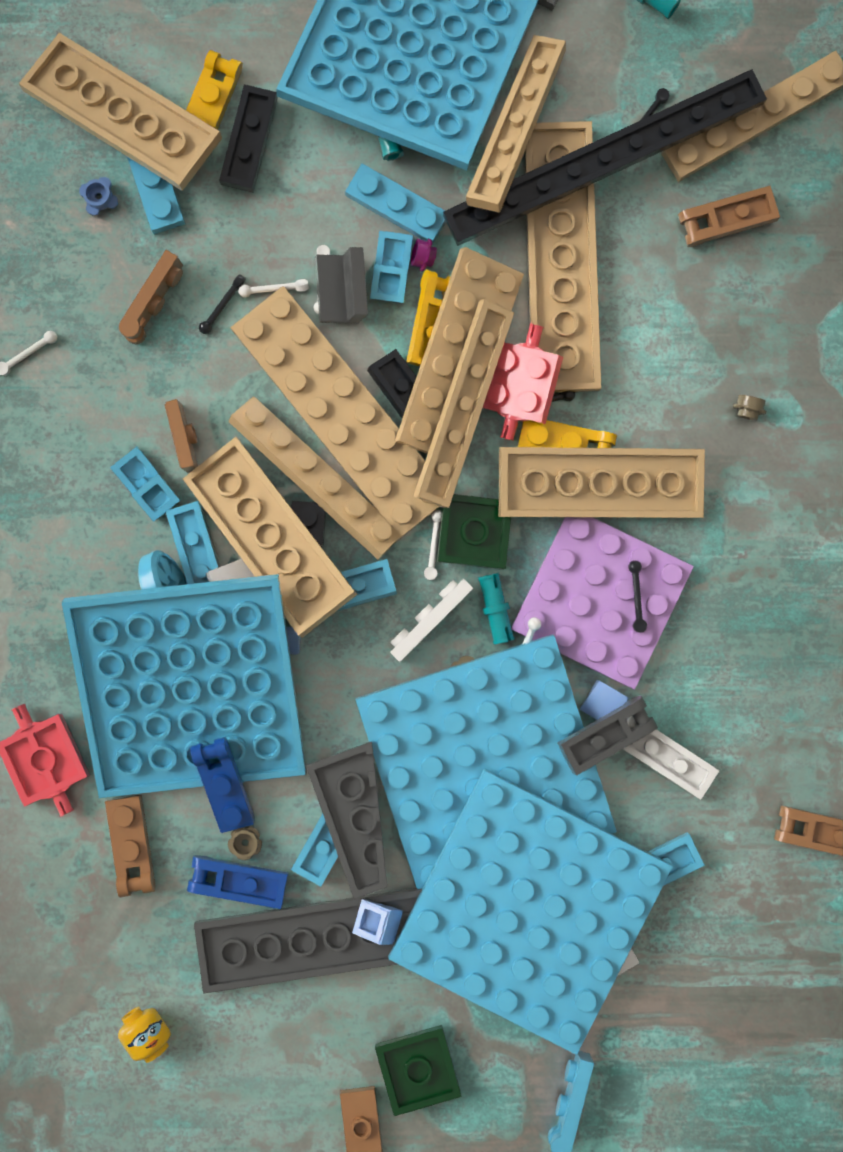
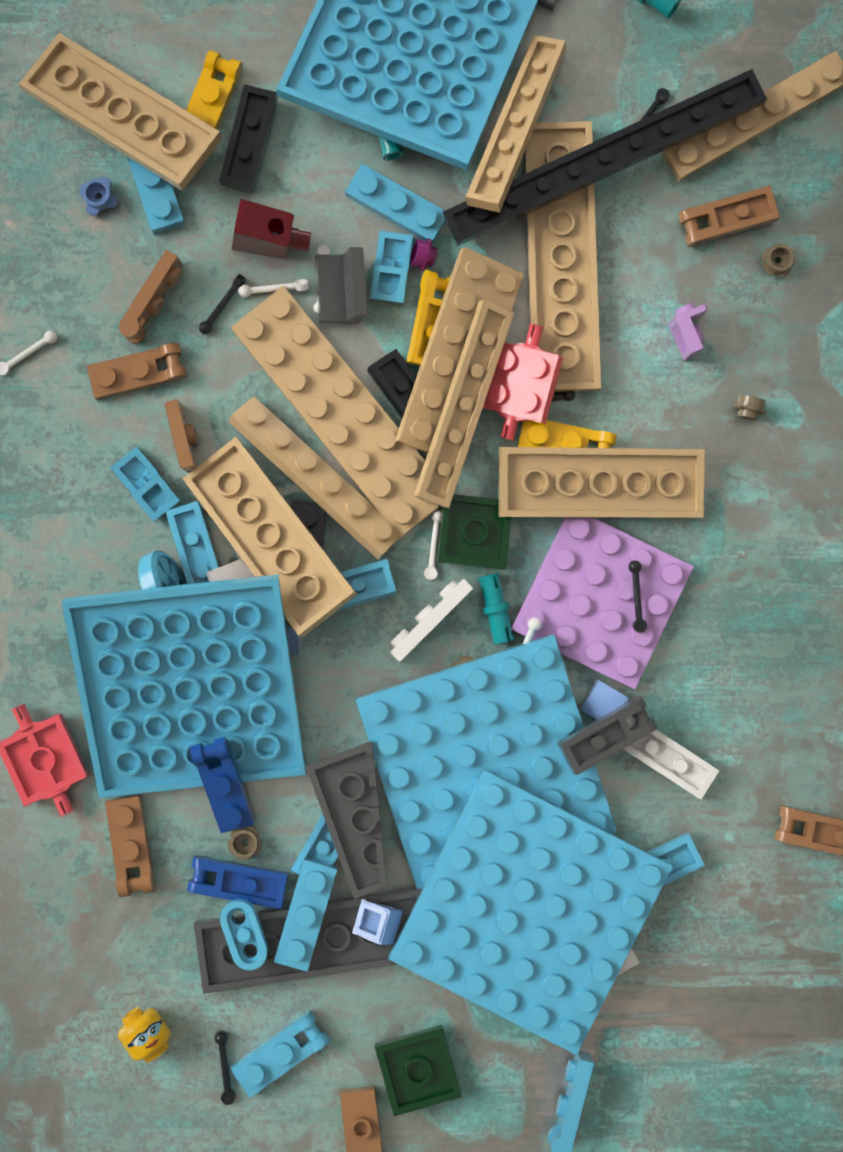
none -> medium nougat plate [87,342,187,401]
none -> black hinge [214,1031,236,1105]
none -> medium azure plate [220,899,269,971]
none -> medium azure plate [230,1011,330,1098]
none -> dark red torso [231,199,312,259]
none -> medium azure plate [274,858,338,972]
none -> lavender bracket [668,303,708,361]
none -> dark tan plate [762,244,795,277]

